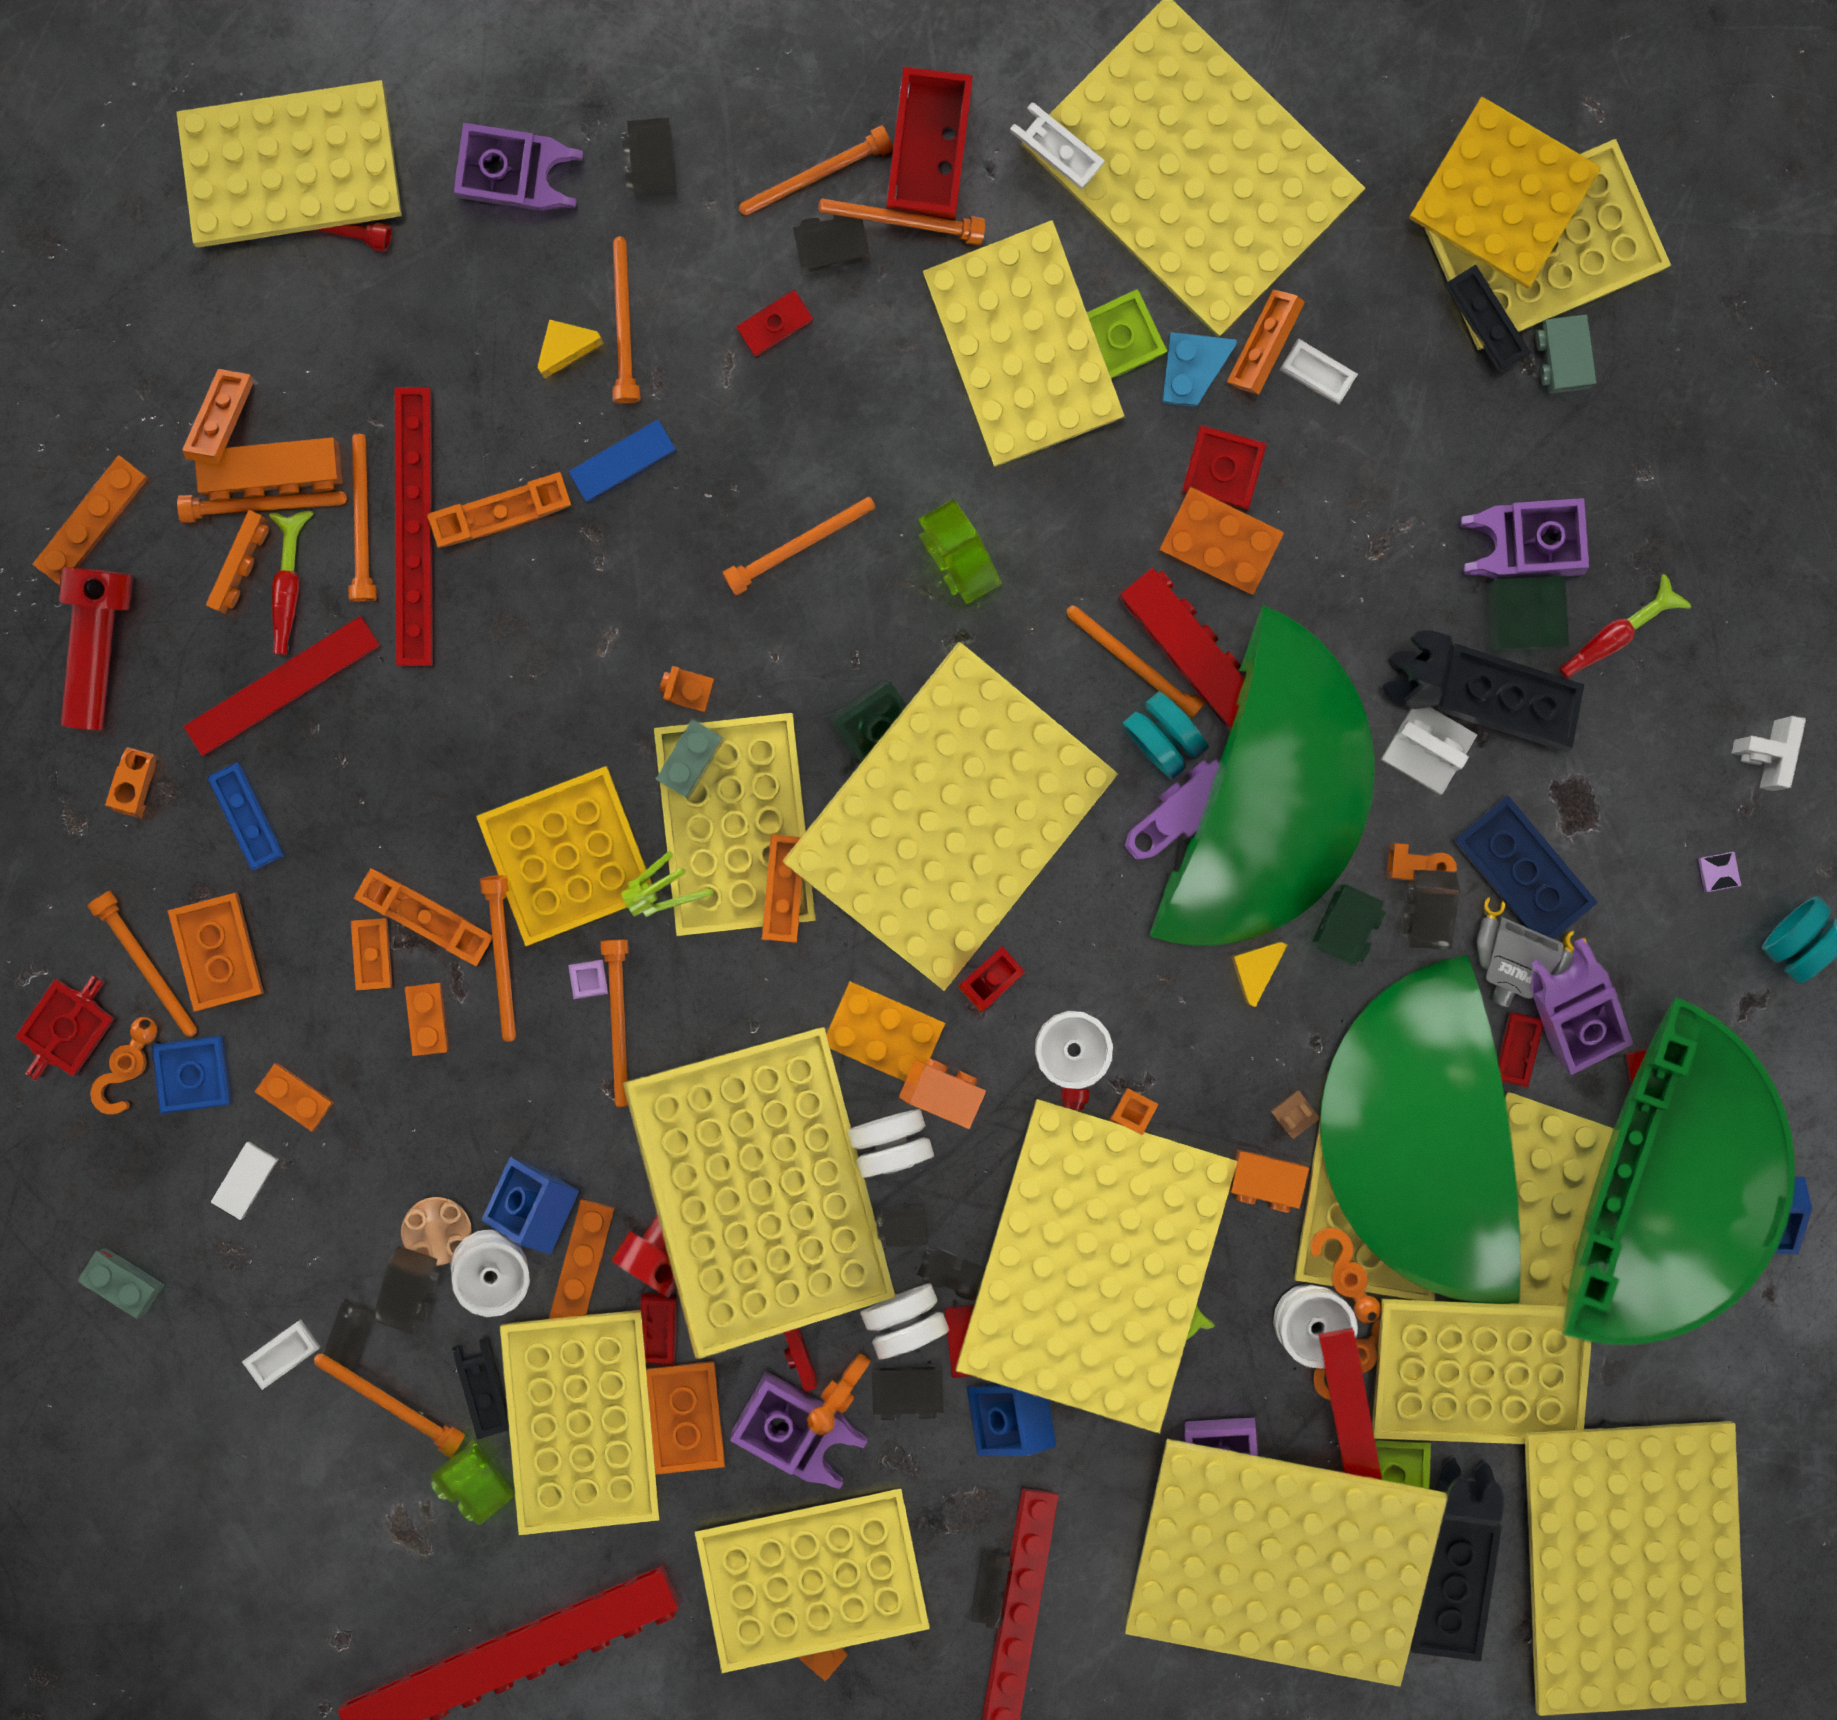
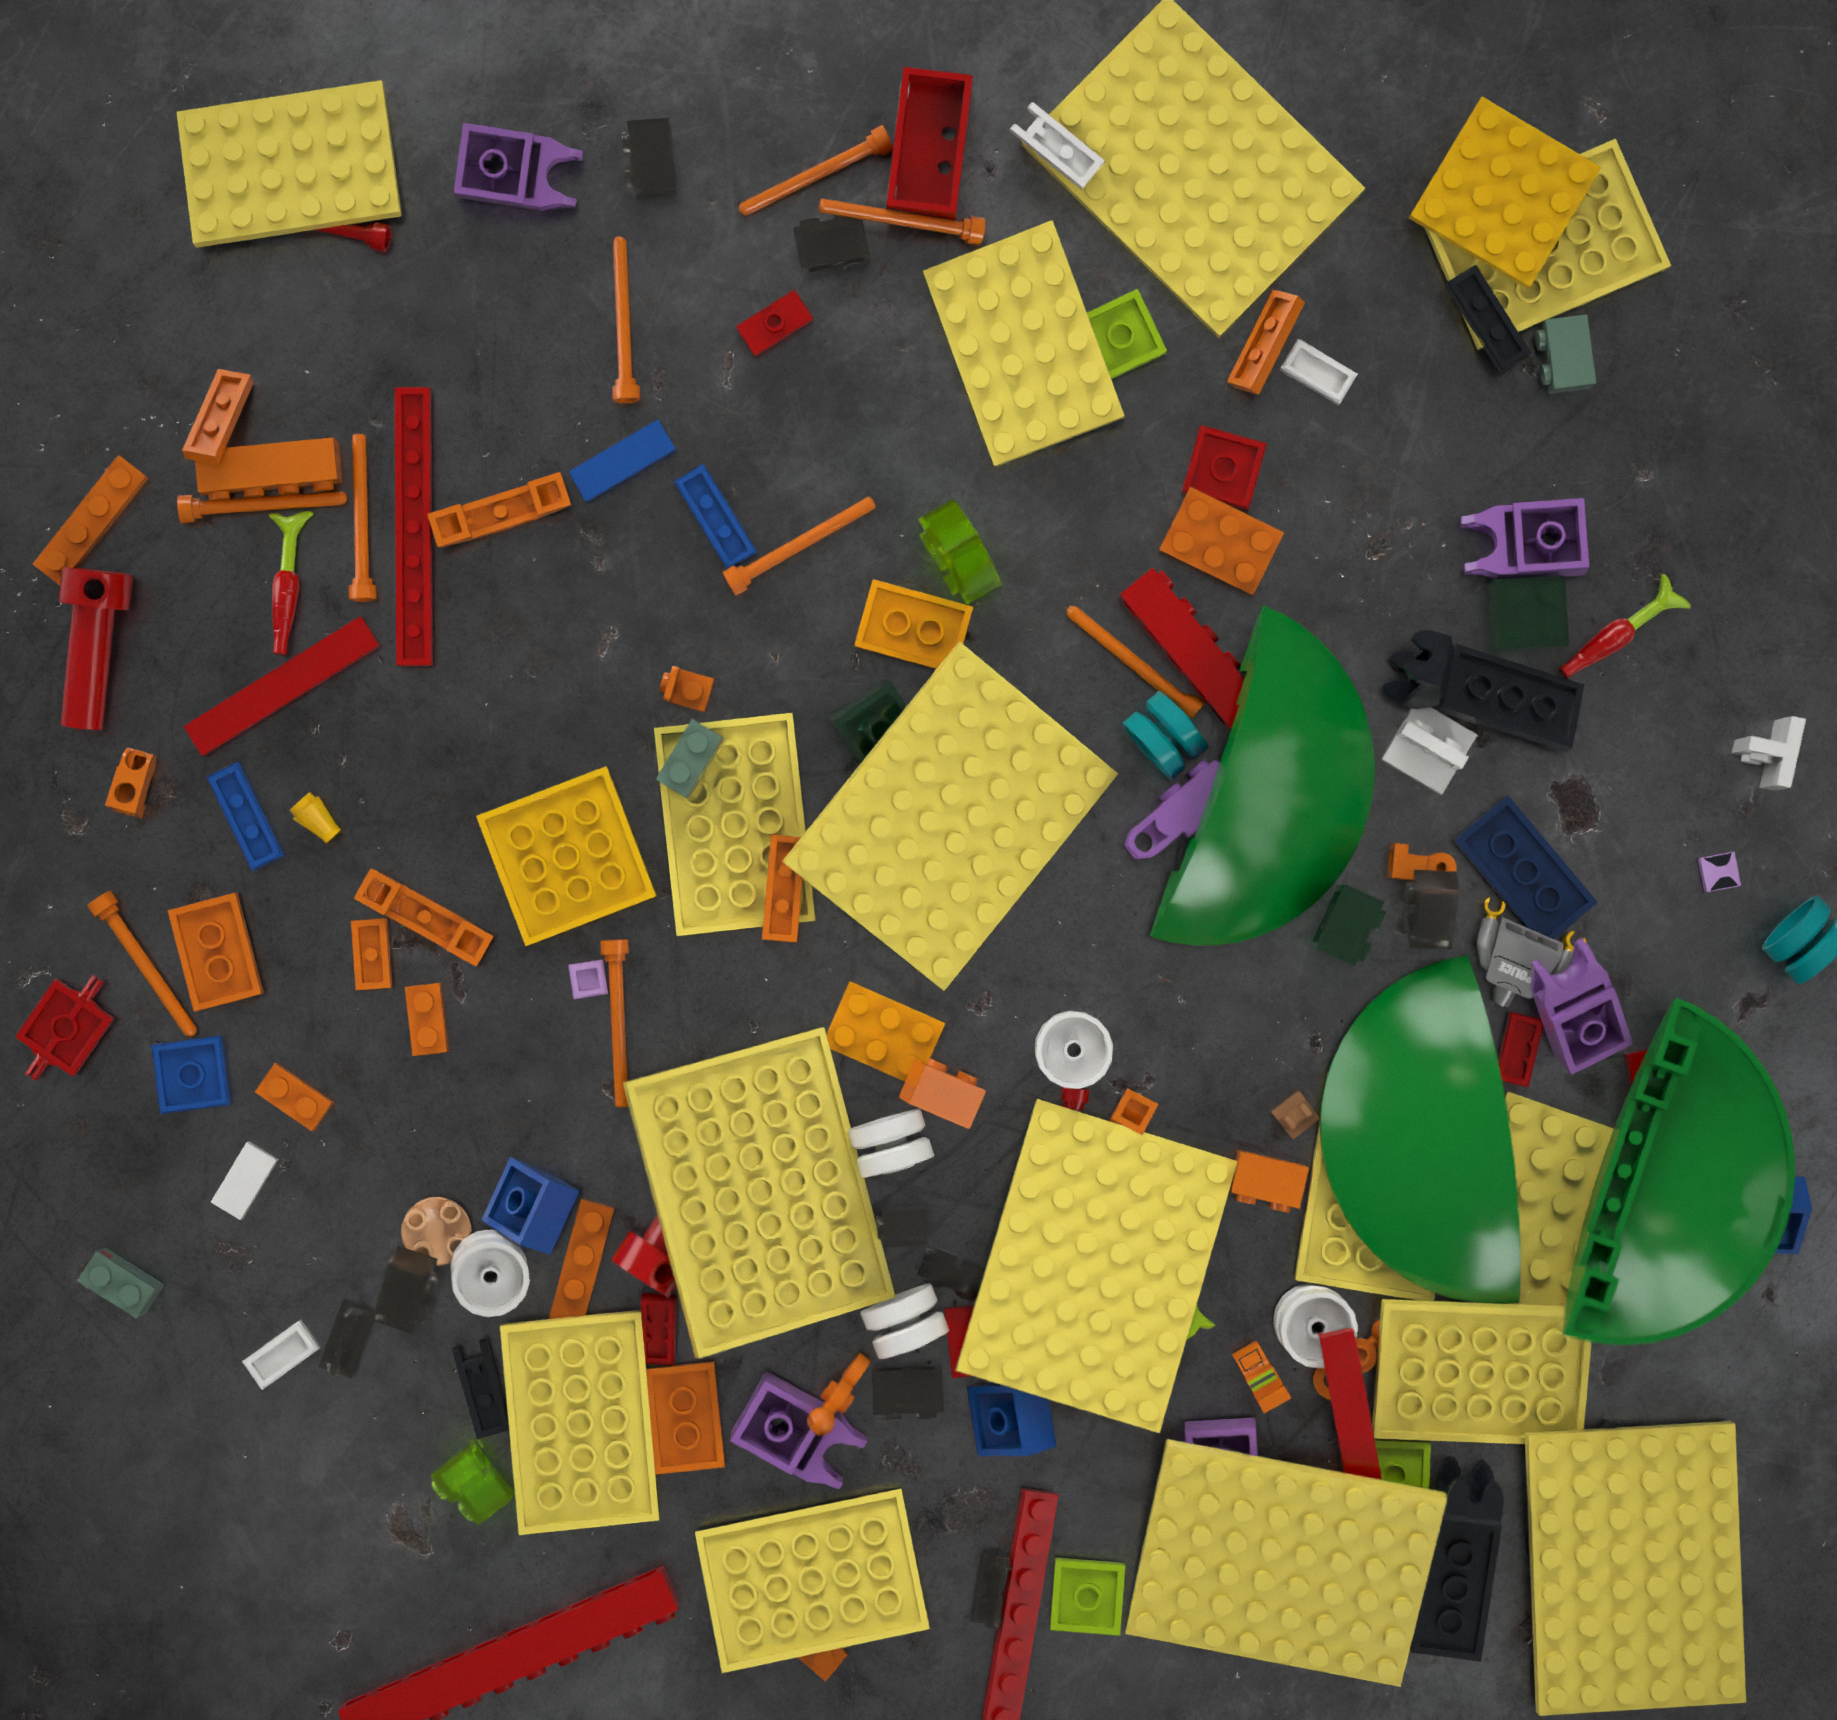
orange piece [90,1017,157,1115] -> none
orange plate [206,510,269,614] -> none
orange piece [314,1354,465,1458] -> none
orange piece [480,875,516,1042] -> none
yellow slope [537,319,604,379] -> none
lime plant [621,851,713,917] -> none
red plate [784,1327,818,1392] -> none
red slope [958,946,1025,1013] -> none
dark azure wing [1162,332,1237,407] -> none
yellow slope [1231,942,1287,1007] -> none
orange piece [1310,1227,1381,1323] -> none
none -> yellow cone [289,792,341,844]
none -> blue tile [674,464,758,569]
none -> light orange plate [854,579,973,670]
none -> lime plate [1050,1557,1125,1636]
none -> orange leg [1232,1340,1291,1414]

